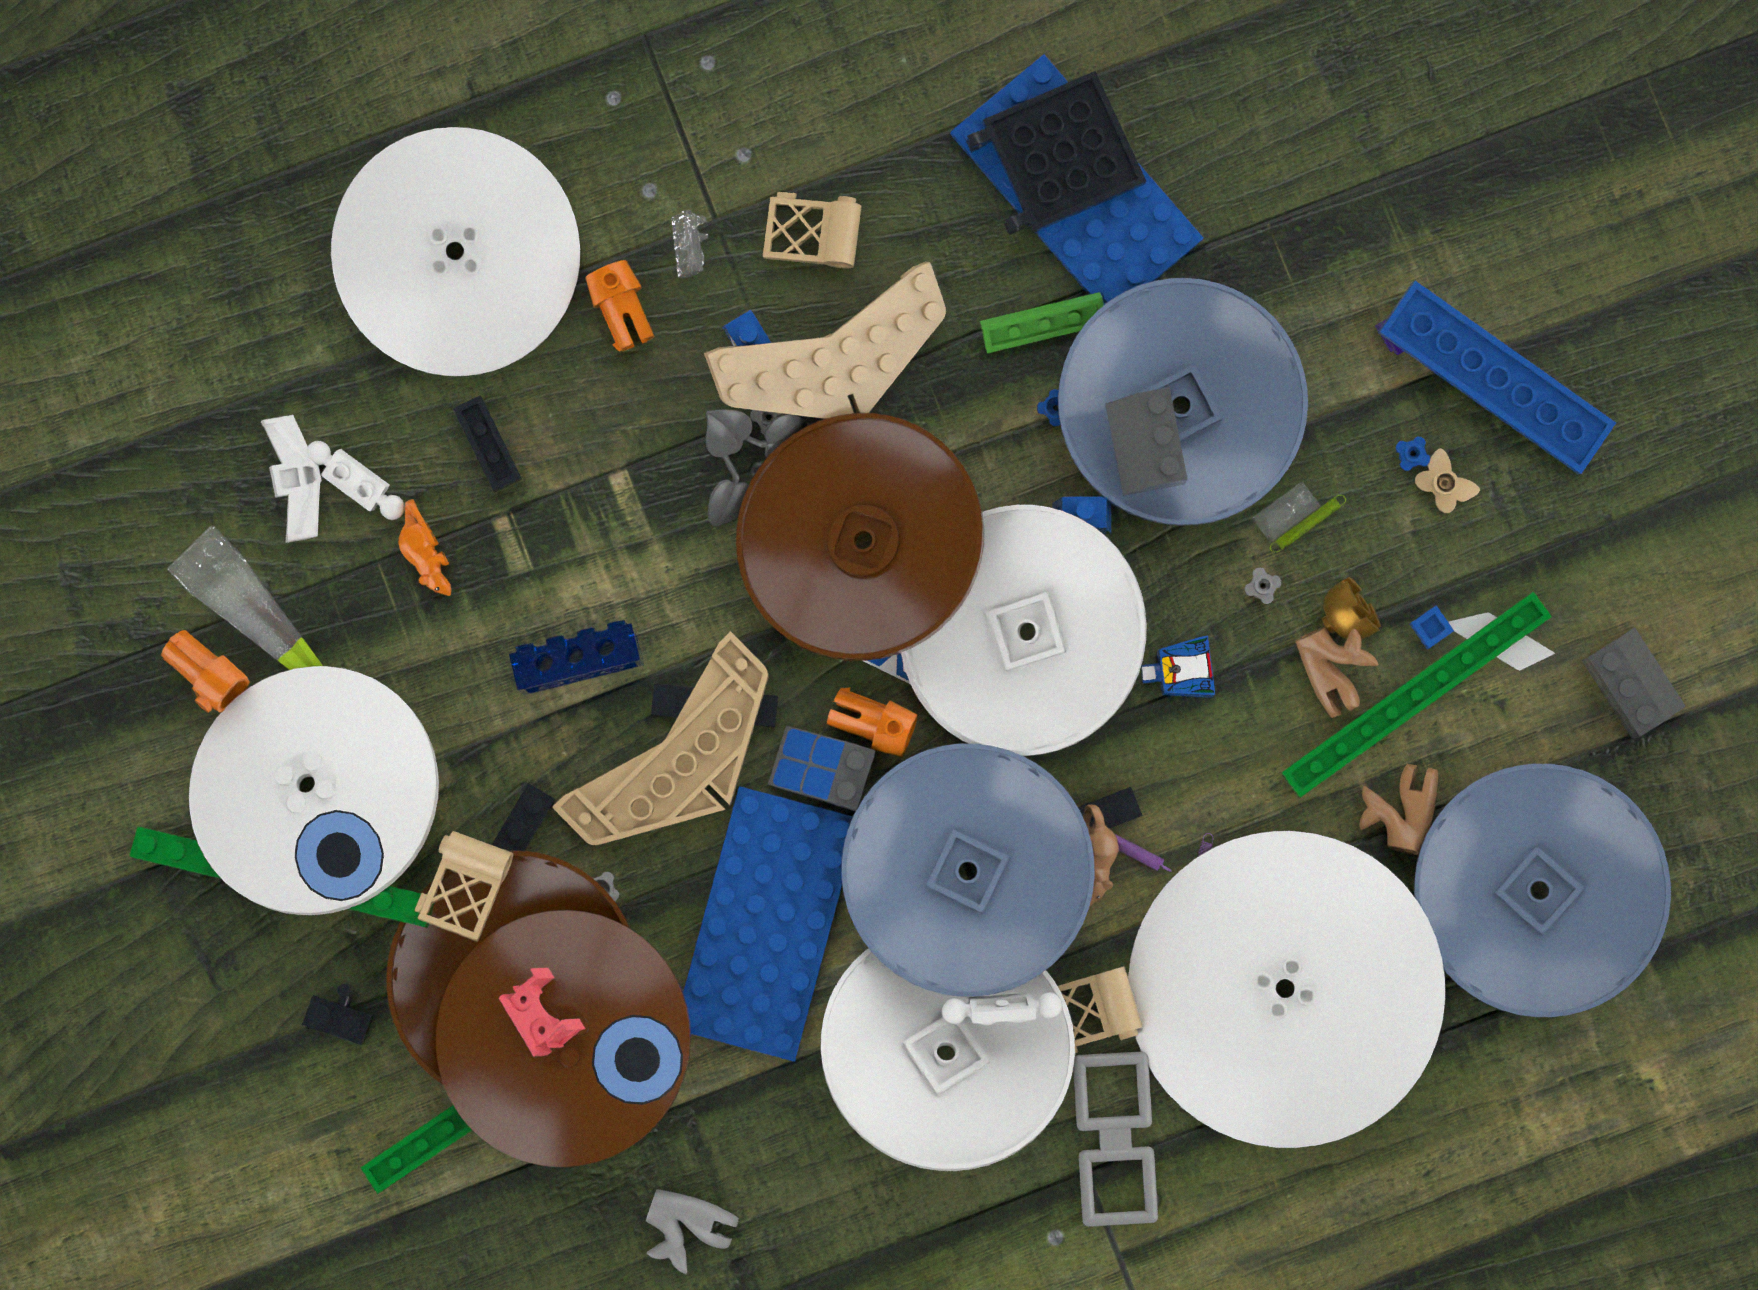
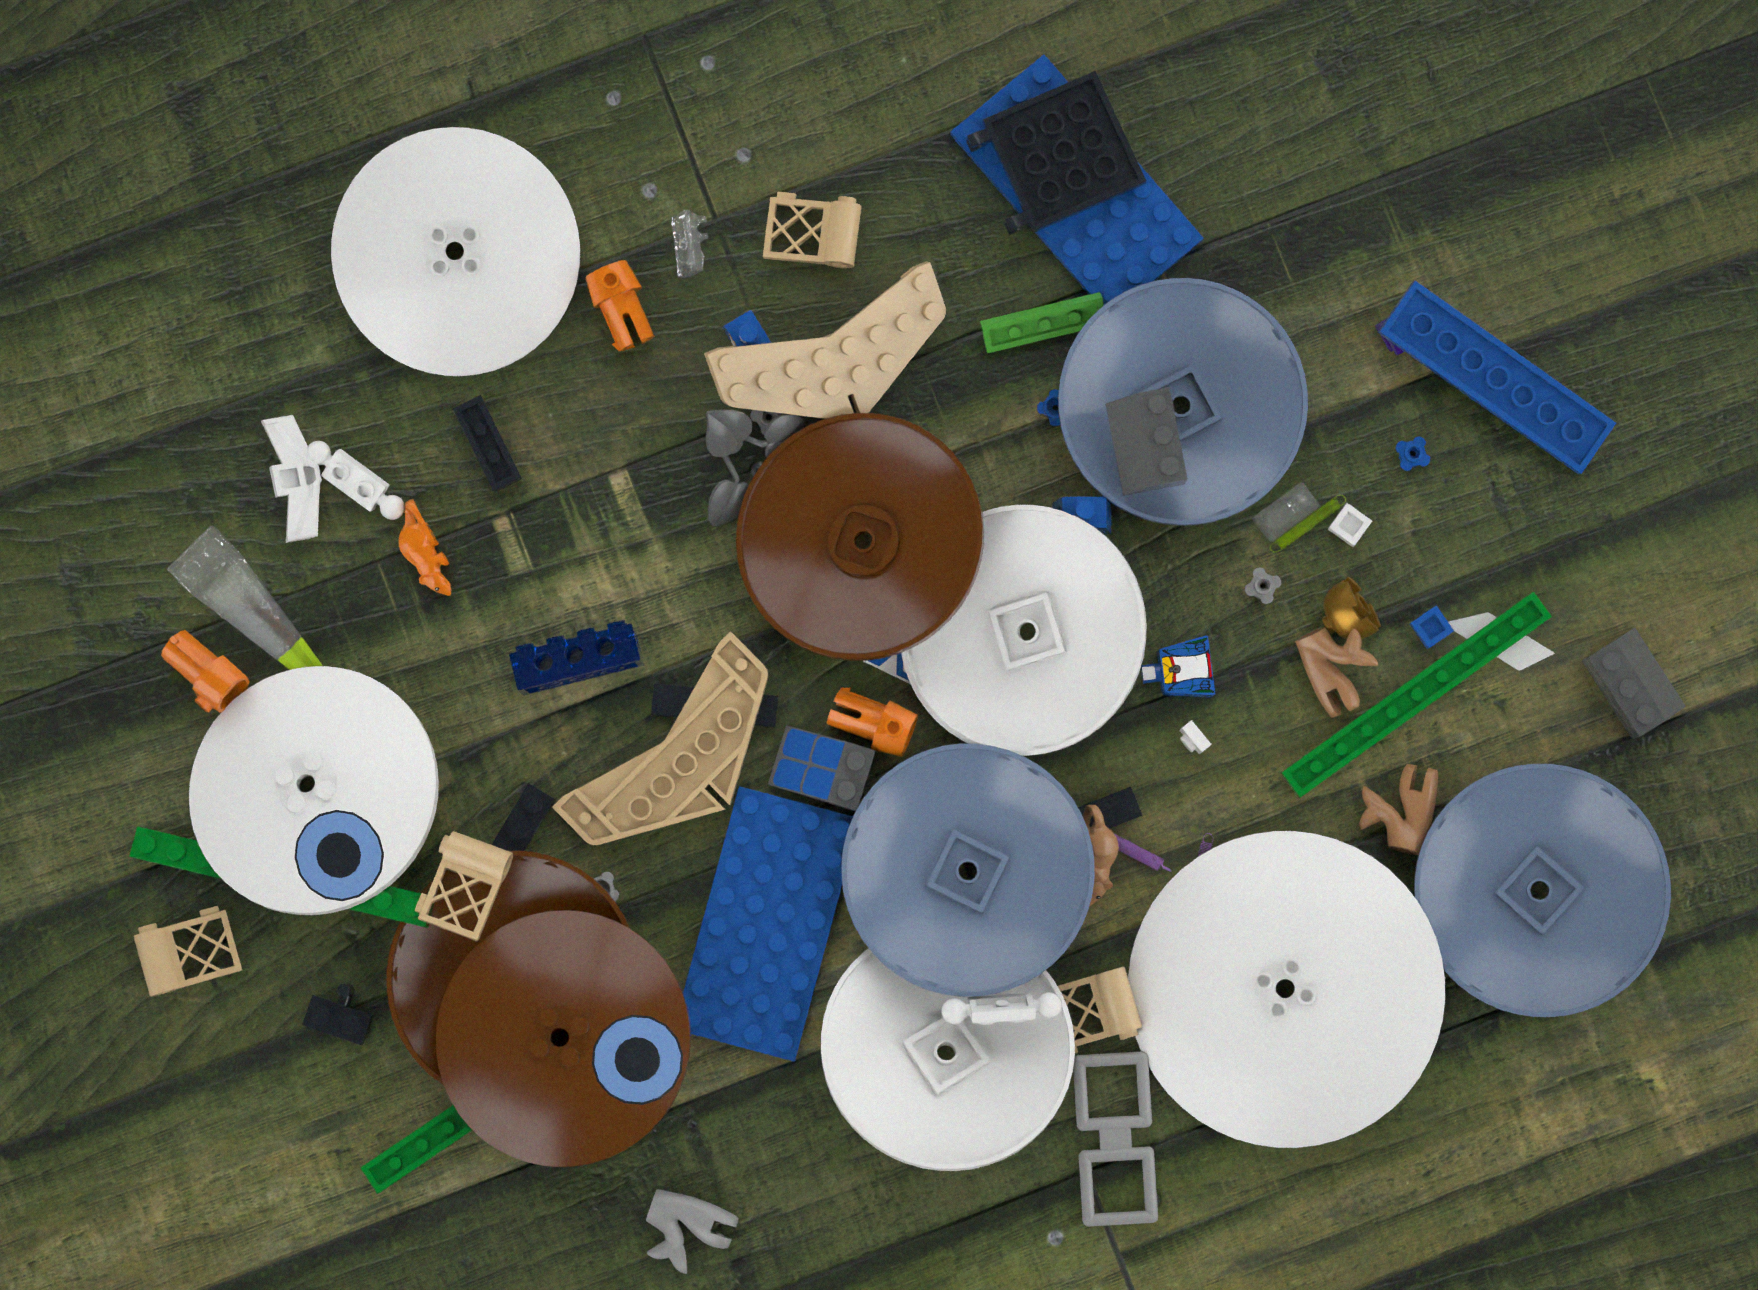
coral piece [499,968,585,1056] -> none
tan animal [1415,448,1480,513] -> none
none -> tan piece [133,906,243,997]
none -> white plate [1179,720,1211,754]
none -> white plate [1328,503,1372,547]

